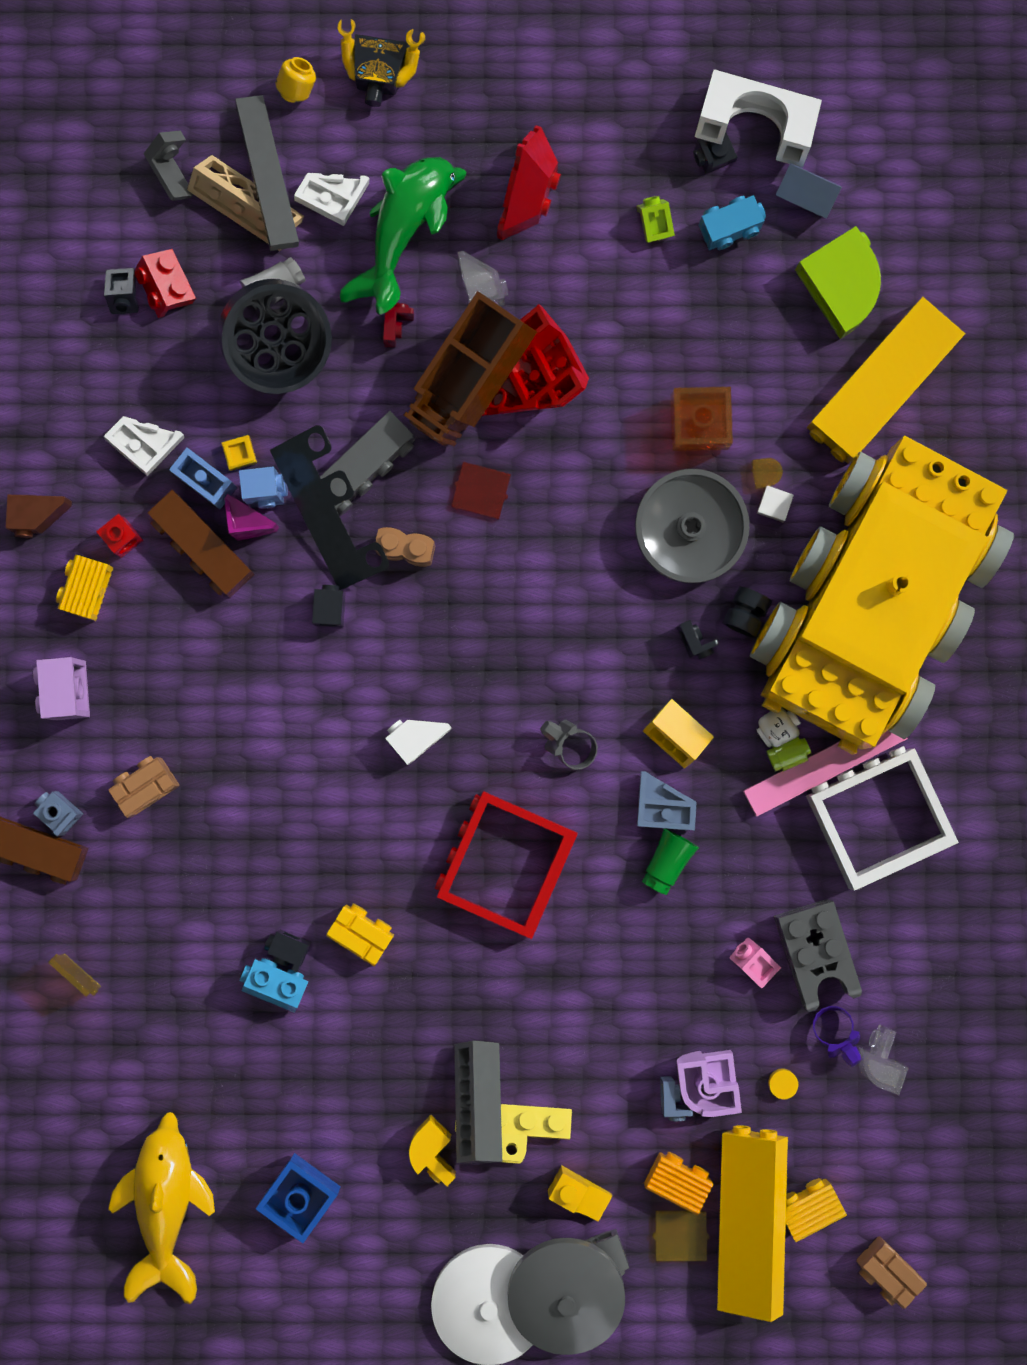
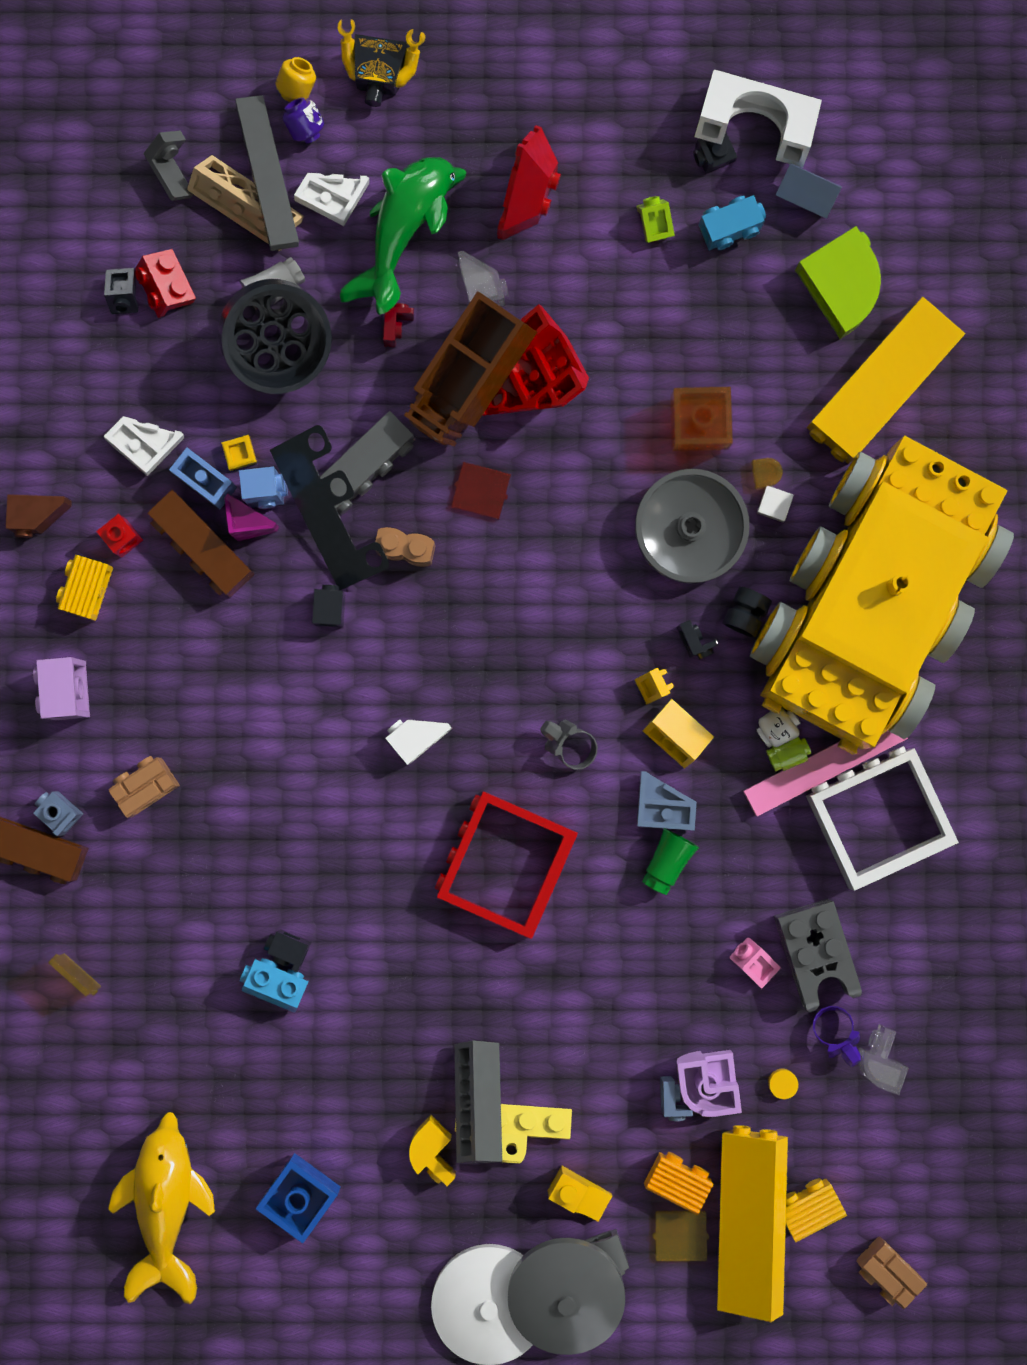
yellow brick [326,903,394,967] -> none
none -> dark purple head [282,97,324,143]
none -> yellow tile [634,668,673,704]

